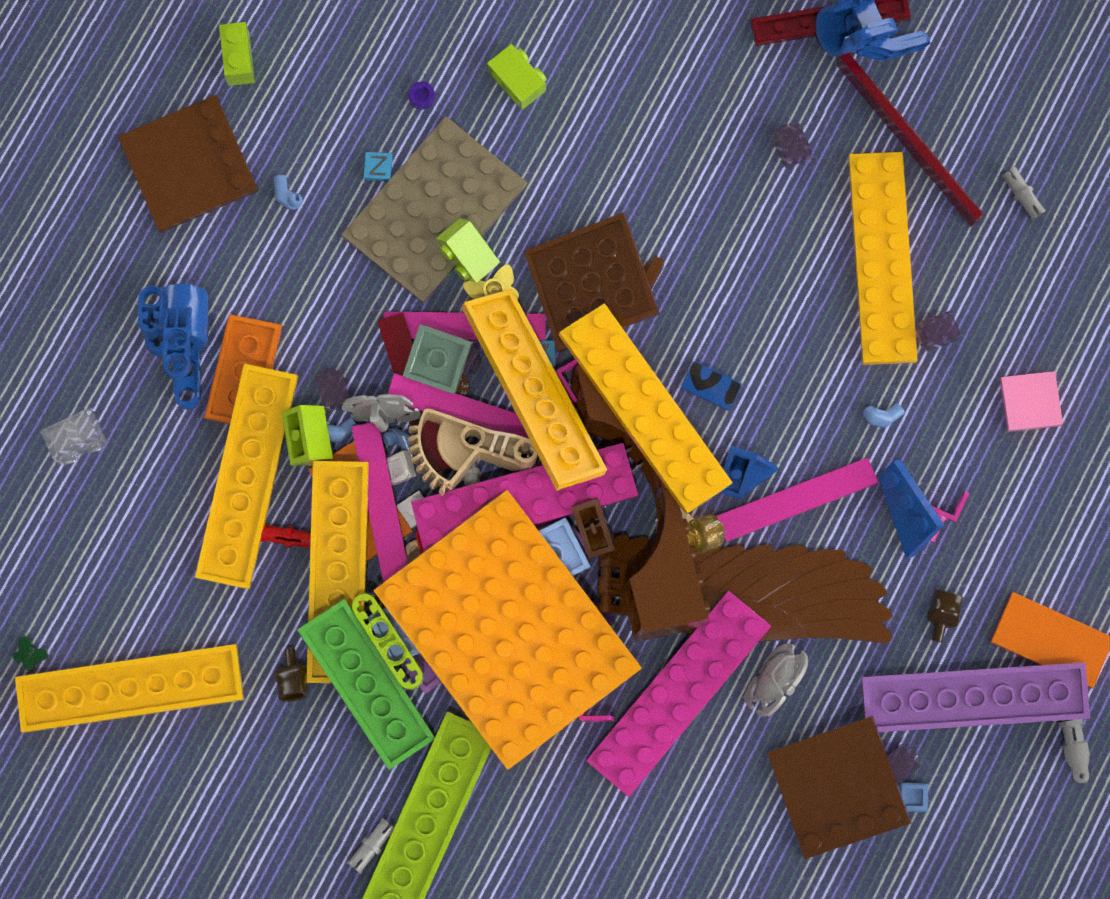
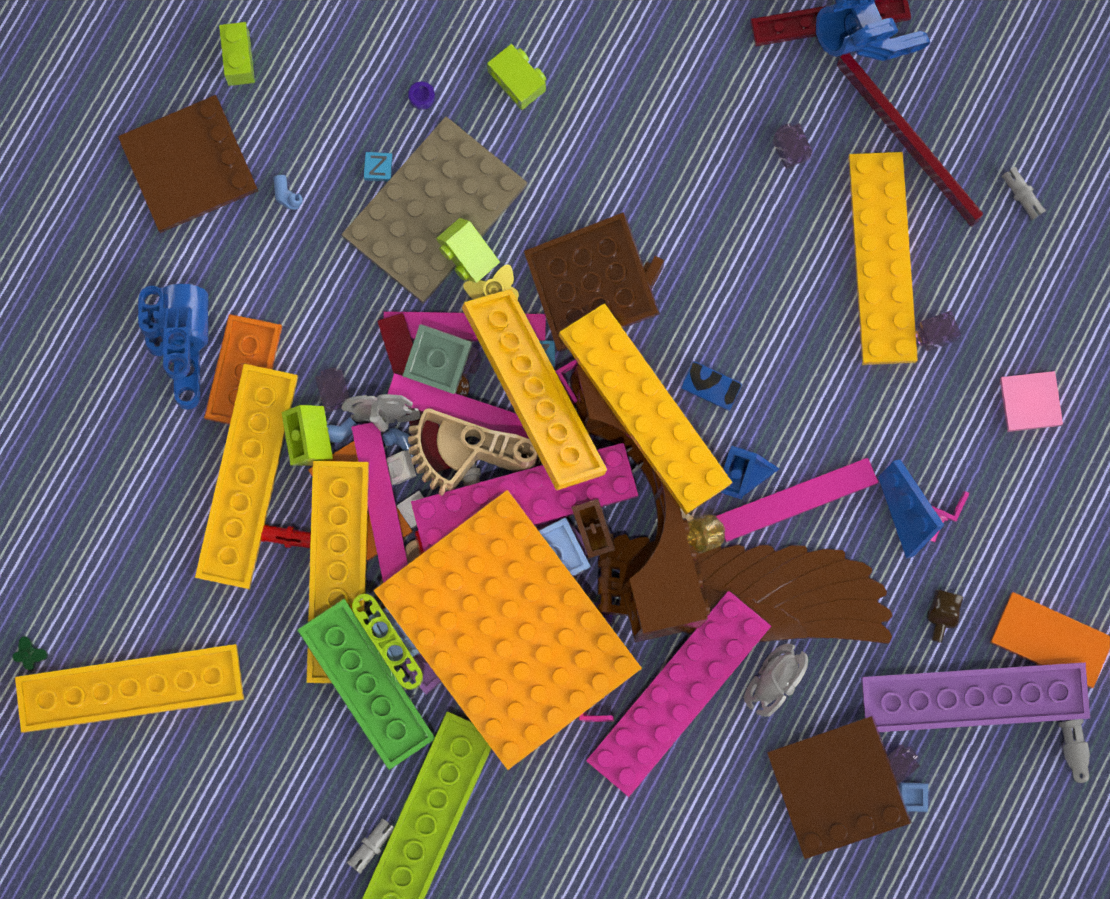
clear brick [40,408,108,465] -> none
dark brown piece [275,648,307,702] -> none
medium blue arm [863,403,905,428] -> none

